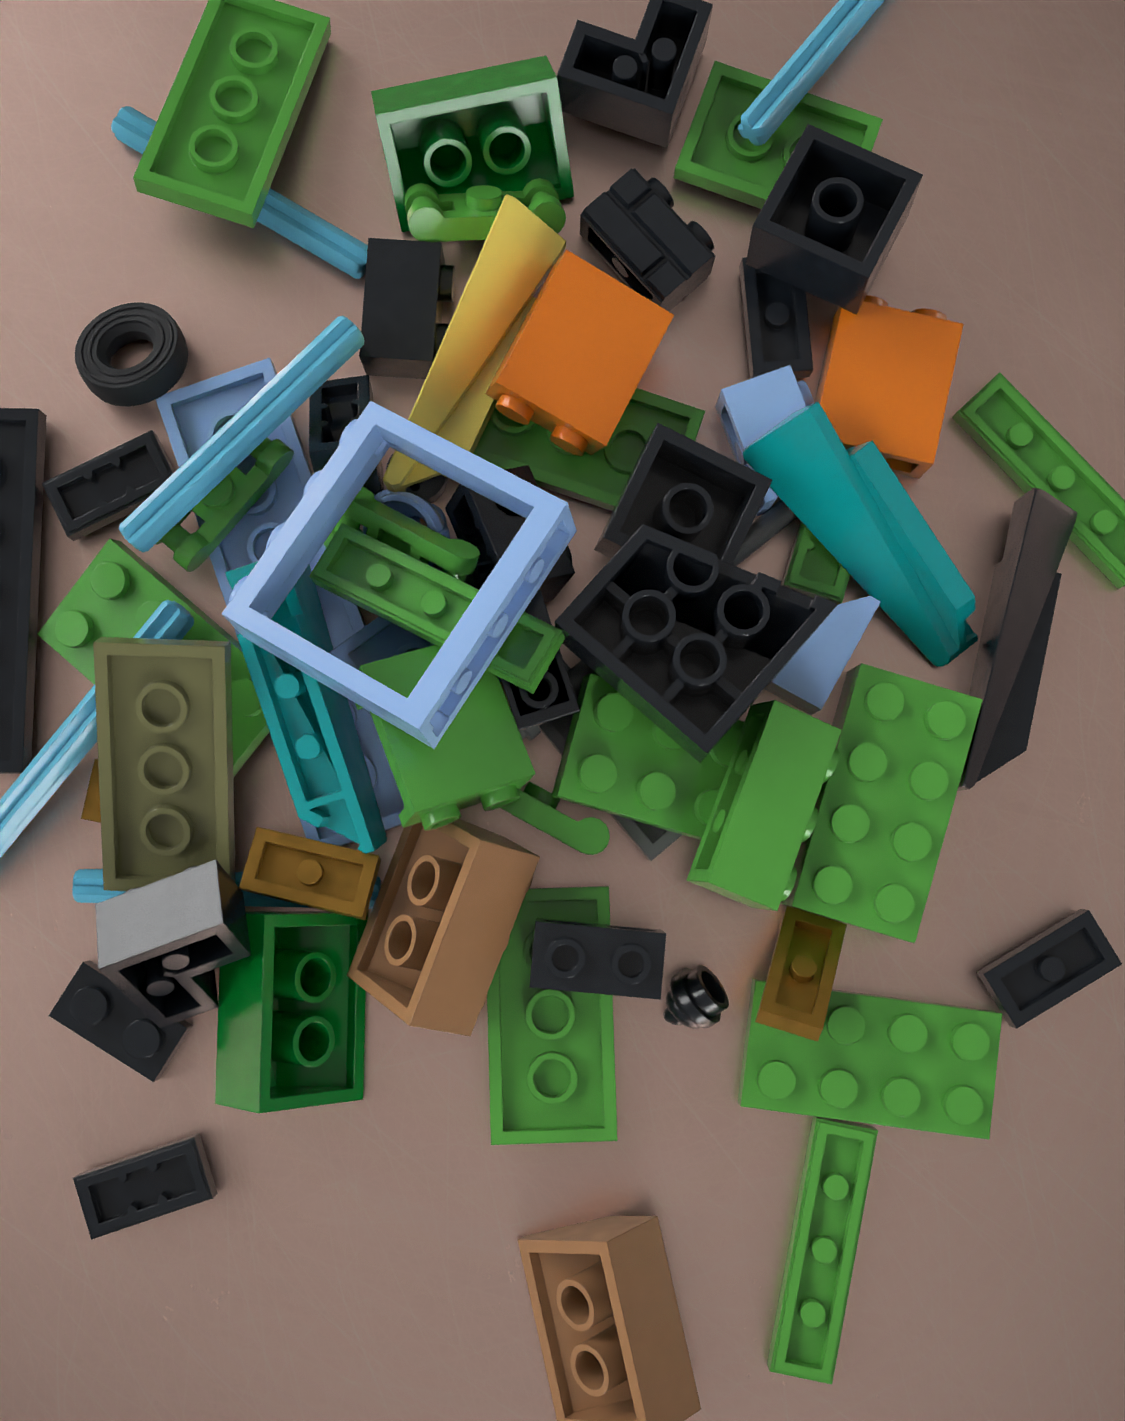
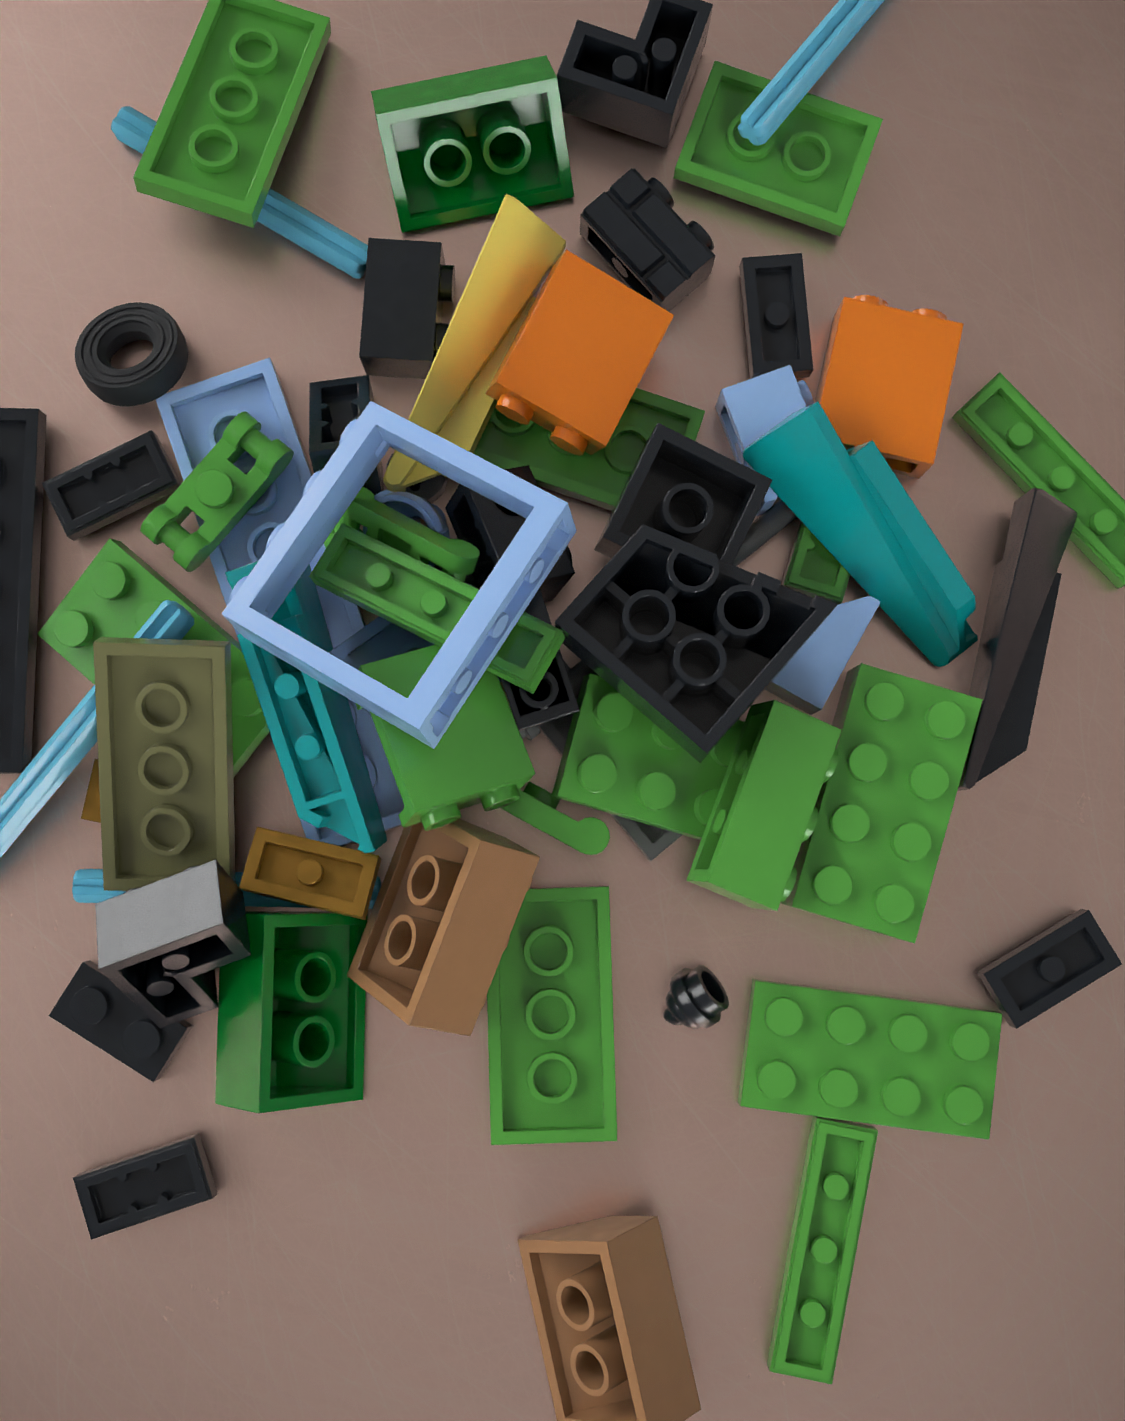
medium azure axle [119,315,365,552] -> none
bright green plate [404,178,566,242] -> none
black brick [529,918,666,1000] -> none
black brick [746,124,923,315] -> none
pearl gold plate [755,906,847,1042] -> none

